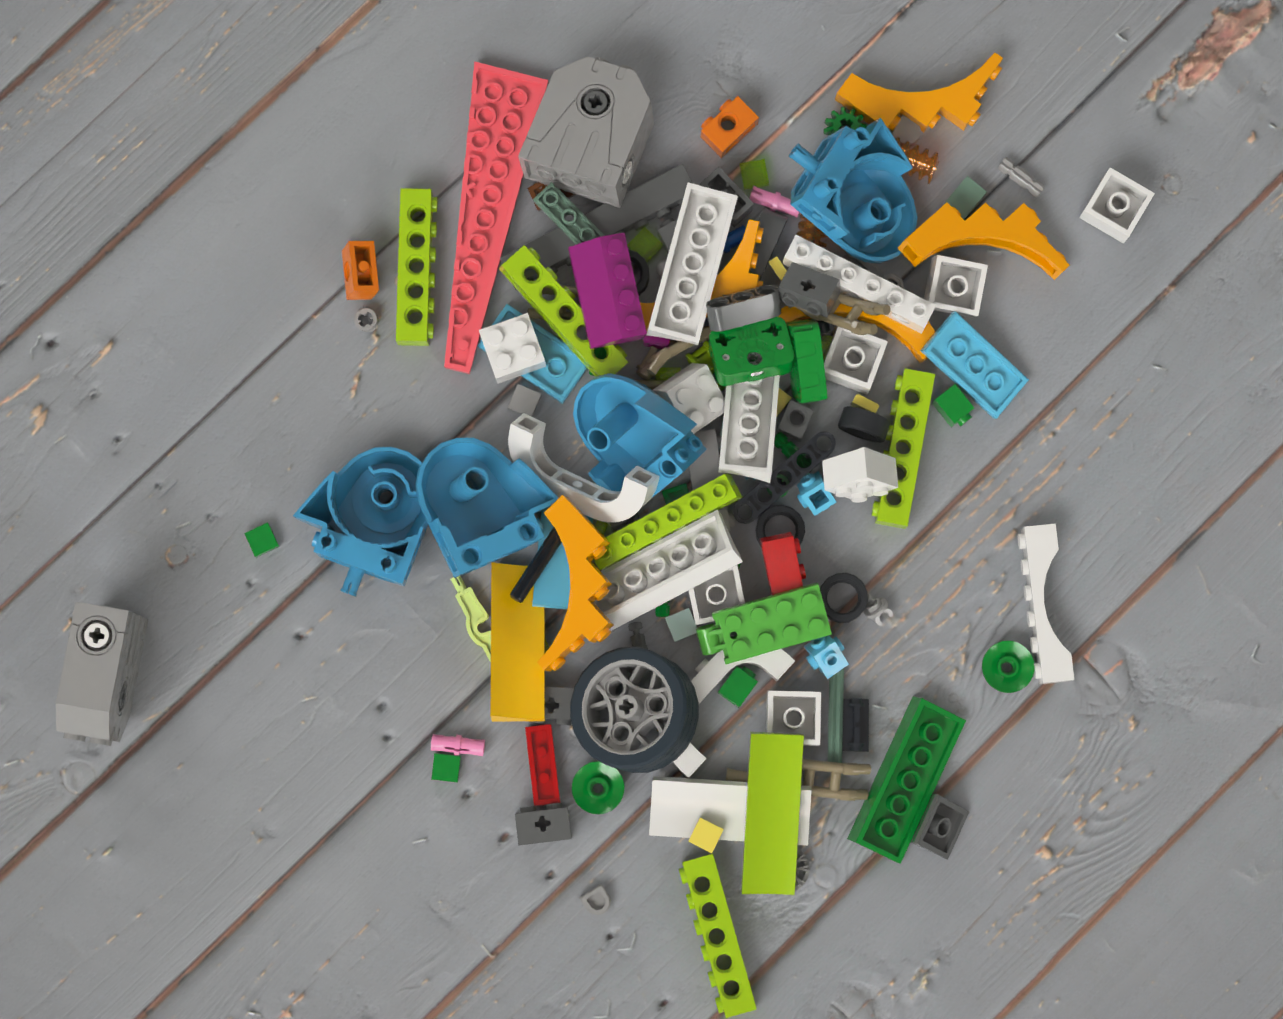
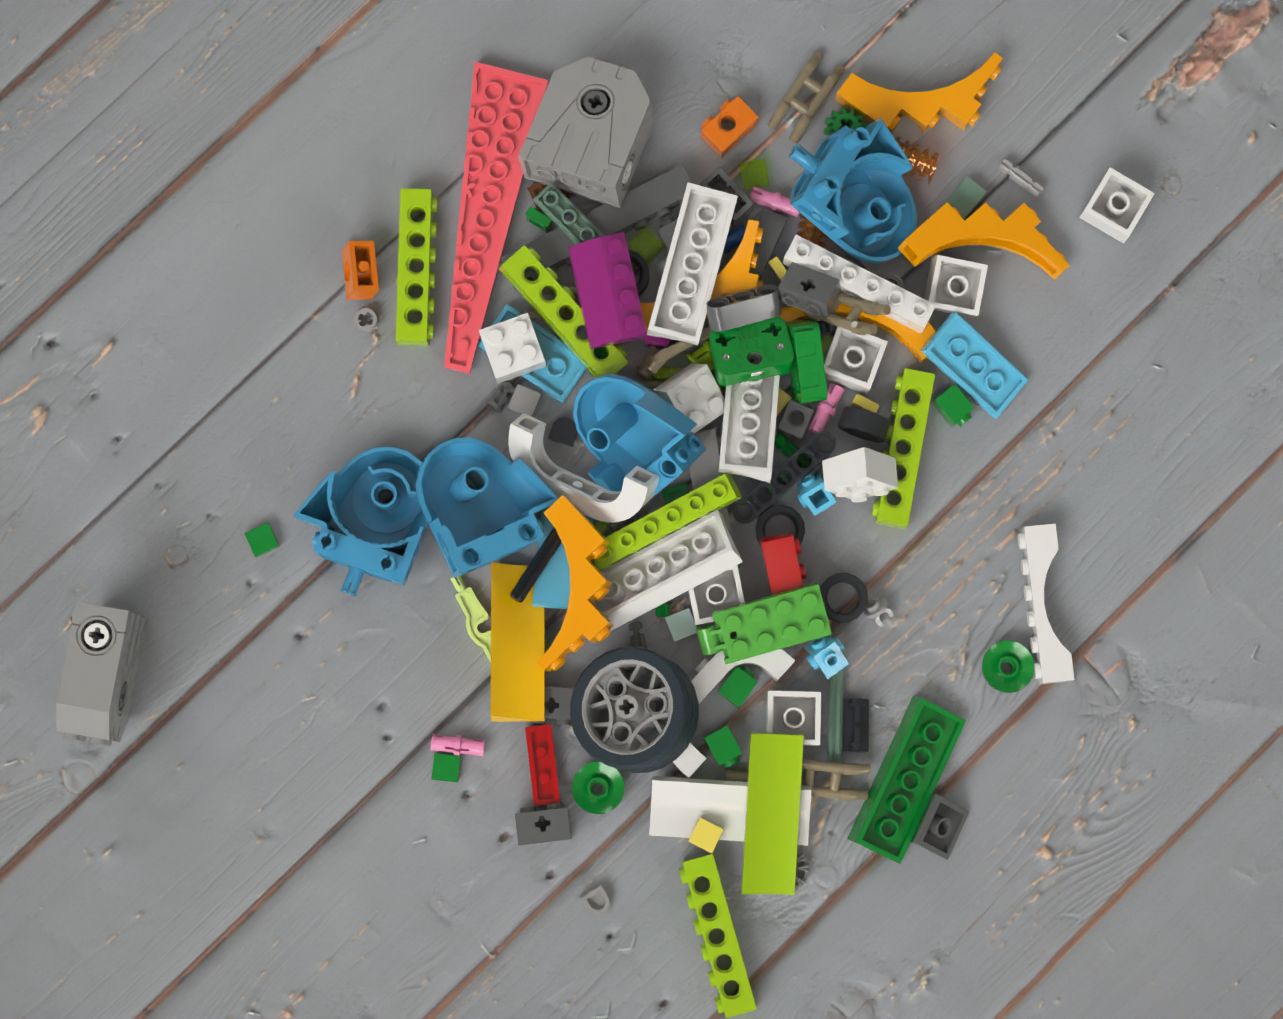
none -> dark grey piece [487,381,515,412]
none -> green tile [525,206,553,233]
none -> black tile [548,417,577,447]
none -> green brick [704,725,742,768]
none -> dark tan piece [767,51,845,144]
none -> bright pink pin [807,383,845,435]

